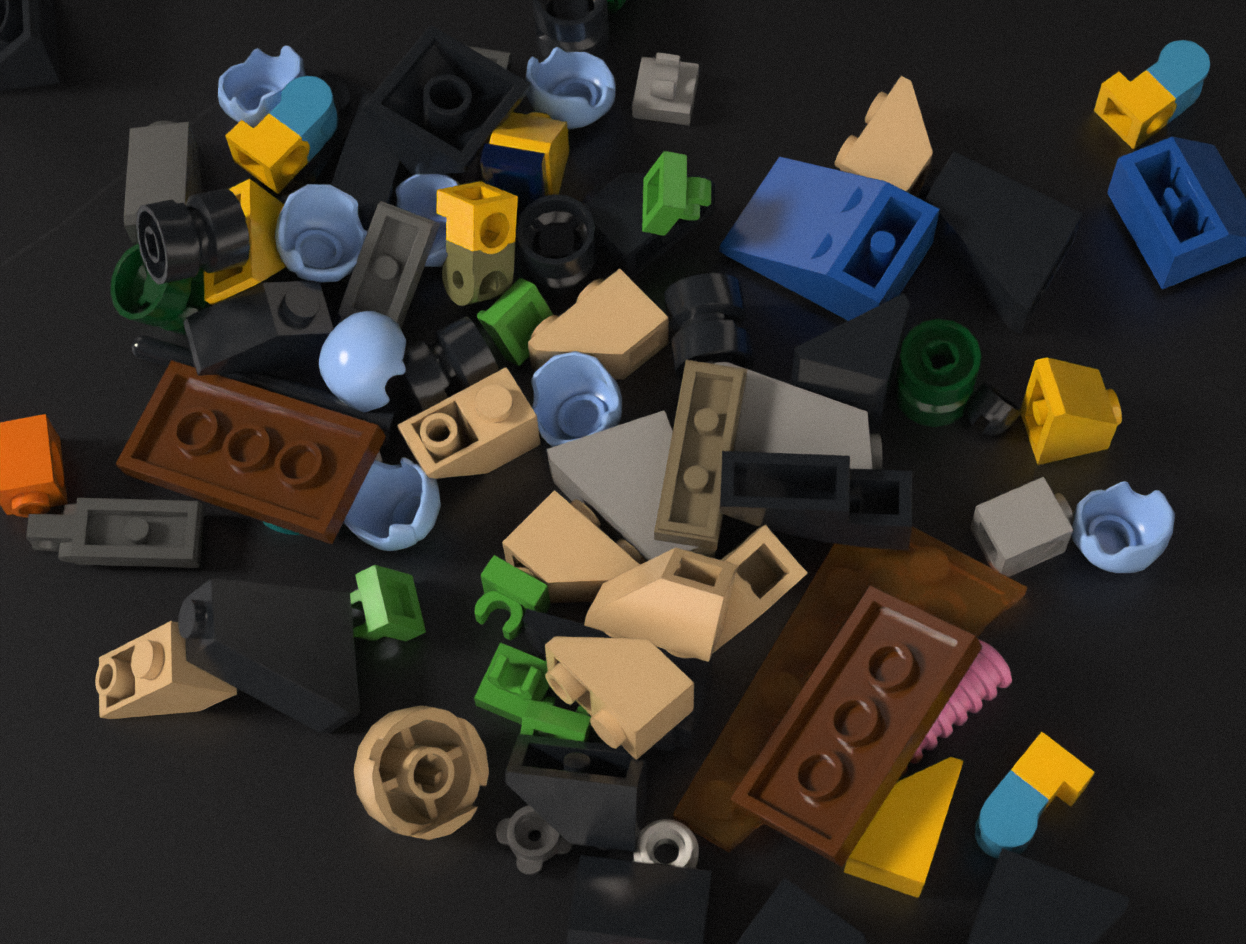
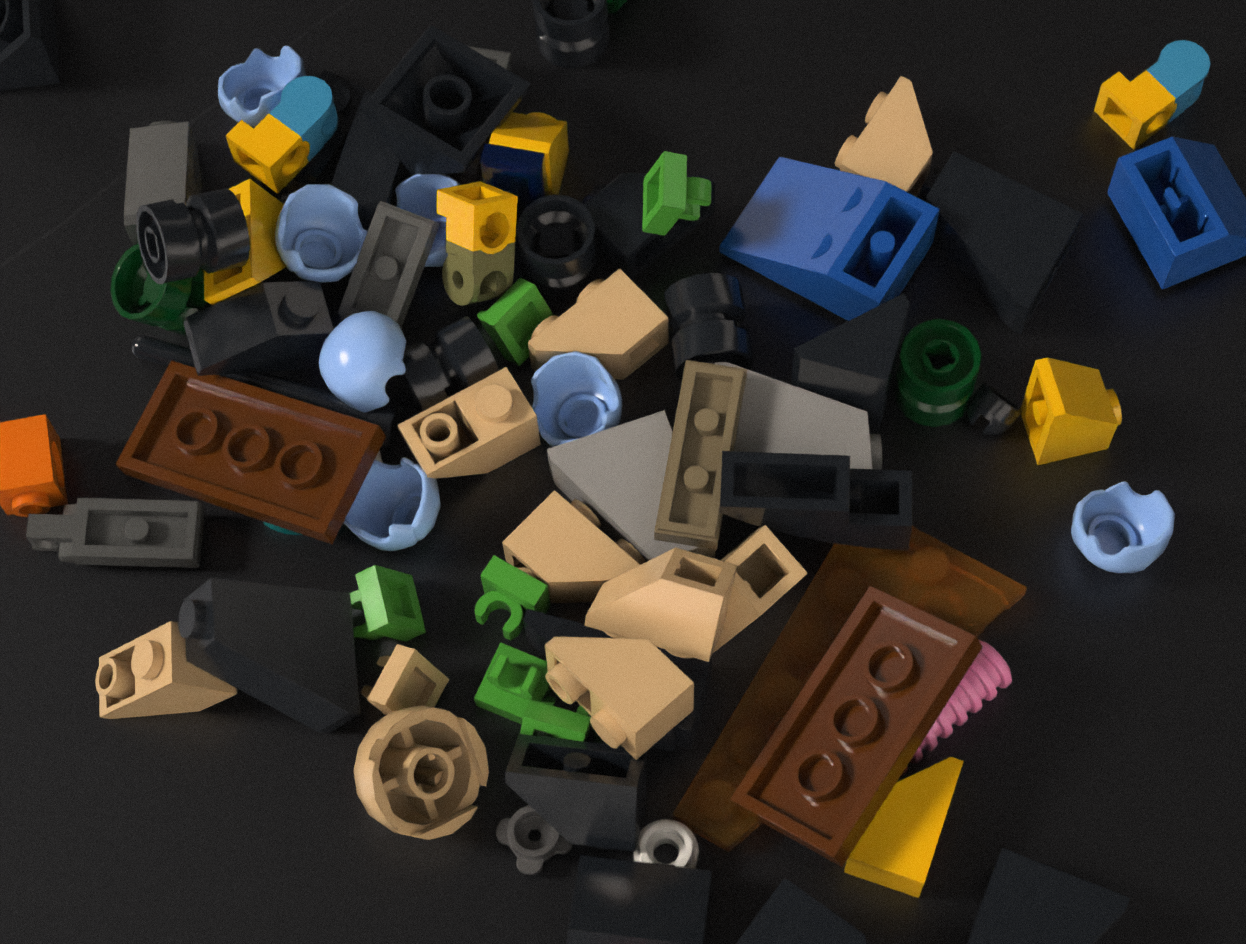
light blue hair [526,47,616,130] -> none
light grey tile [632,52,699,126] -> none
light grey brick [970,477,1074,581] -> none
leg [974,732,1095,859] -> none
none -> tan tile [361,644,449,715]

